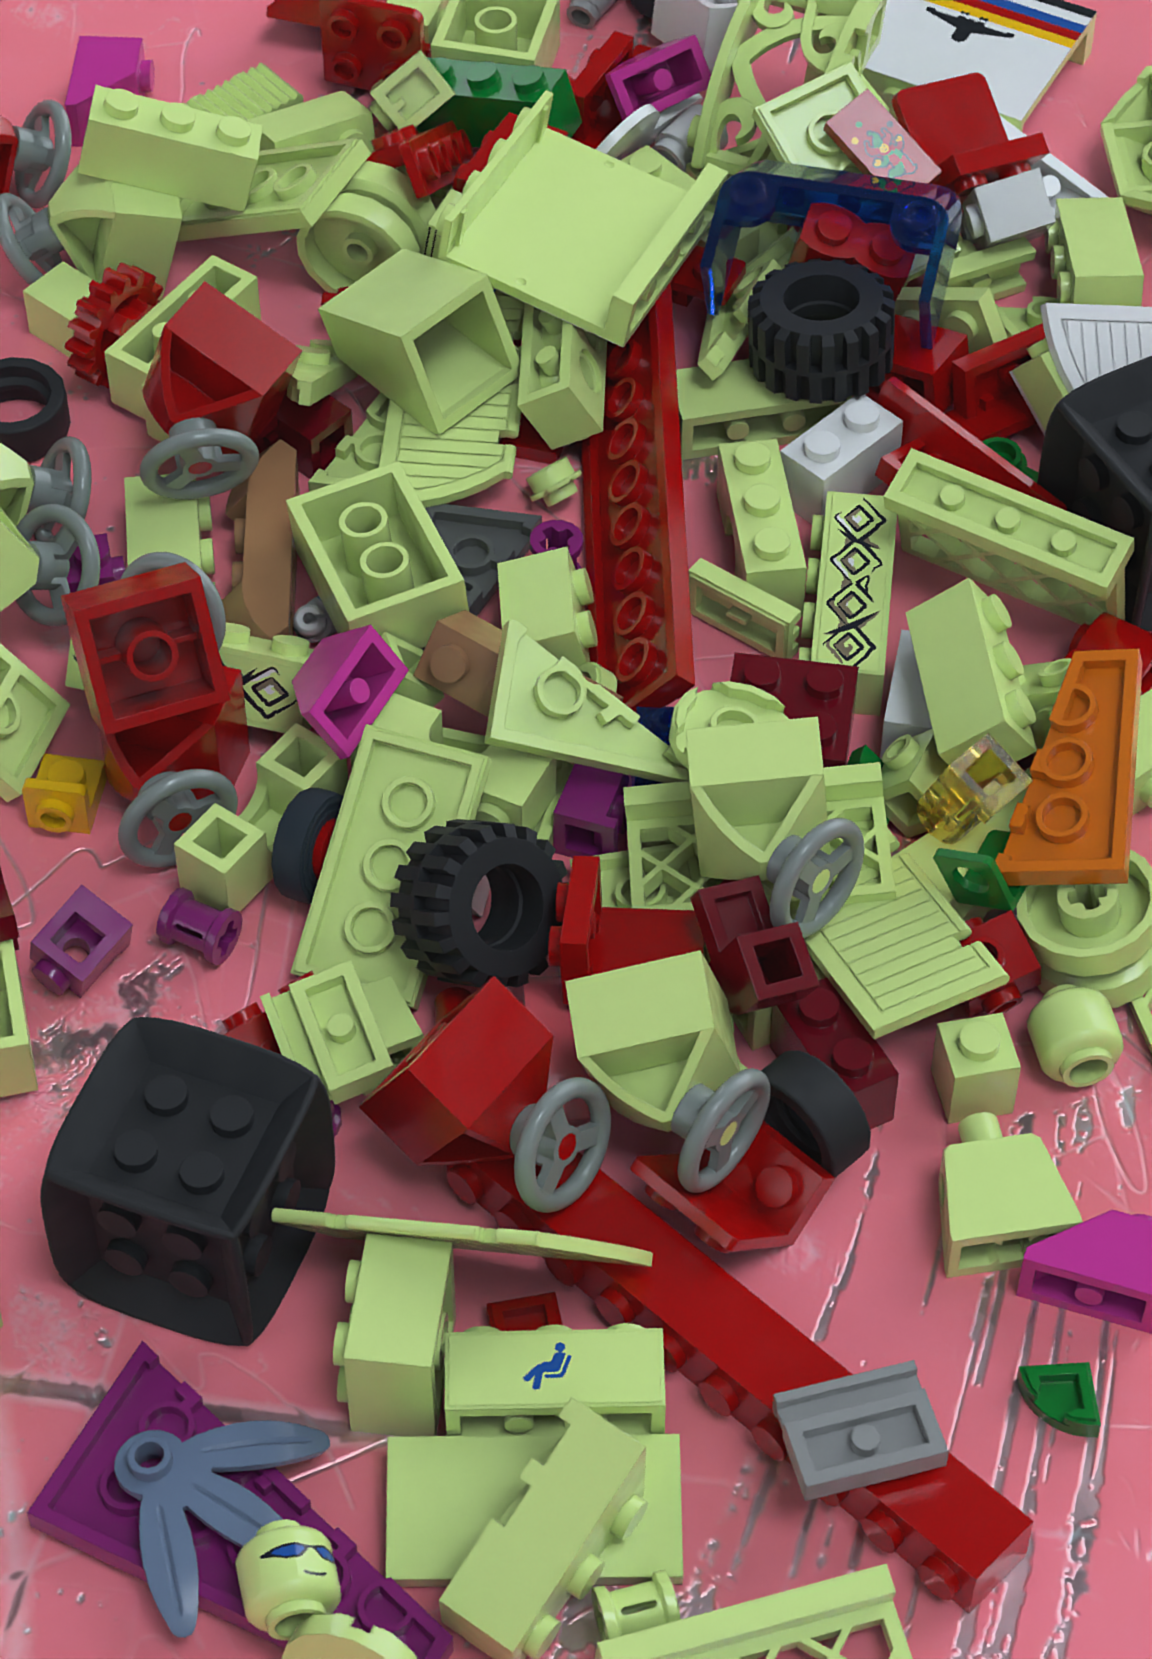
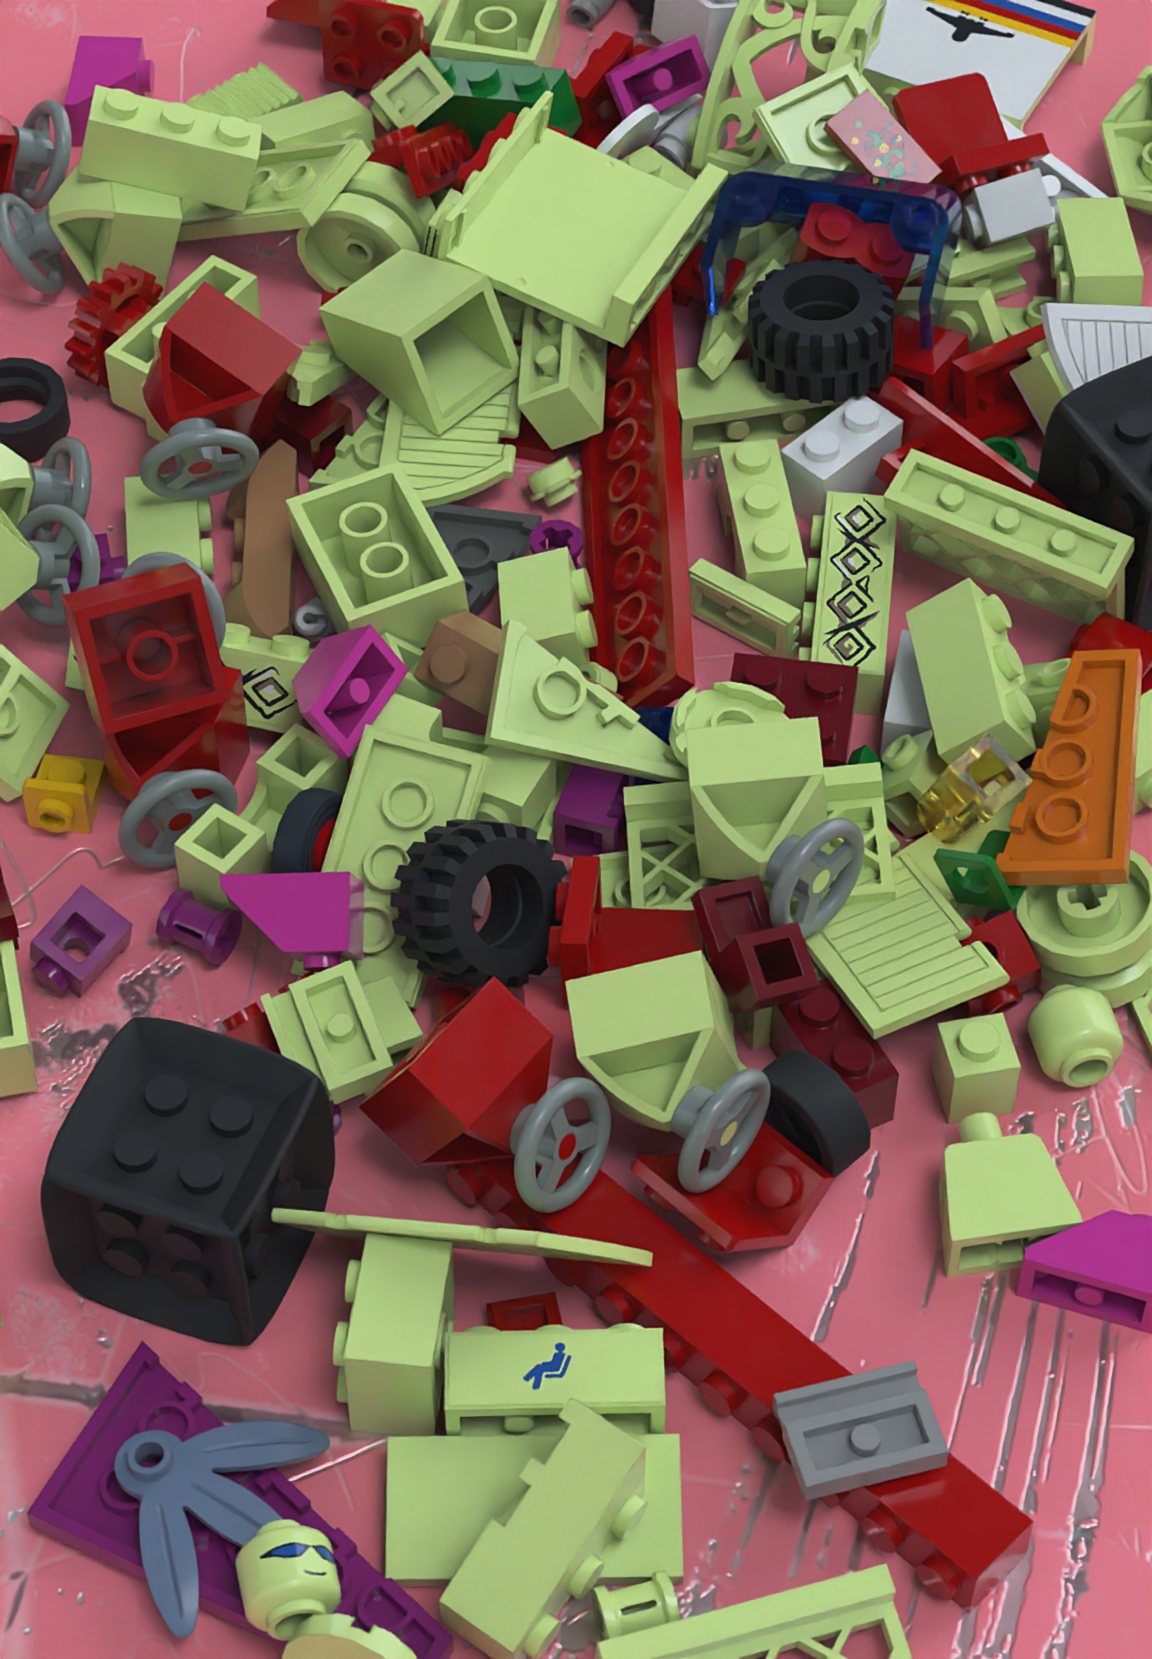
yellowish green brick [23,261,93,357] -> none
green tile [1016,1362,1101,1438] -> none
none -> dark pink slope [220,872,364,972]

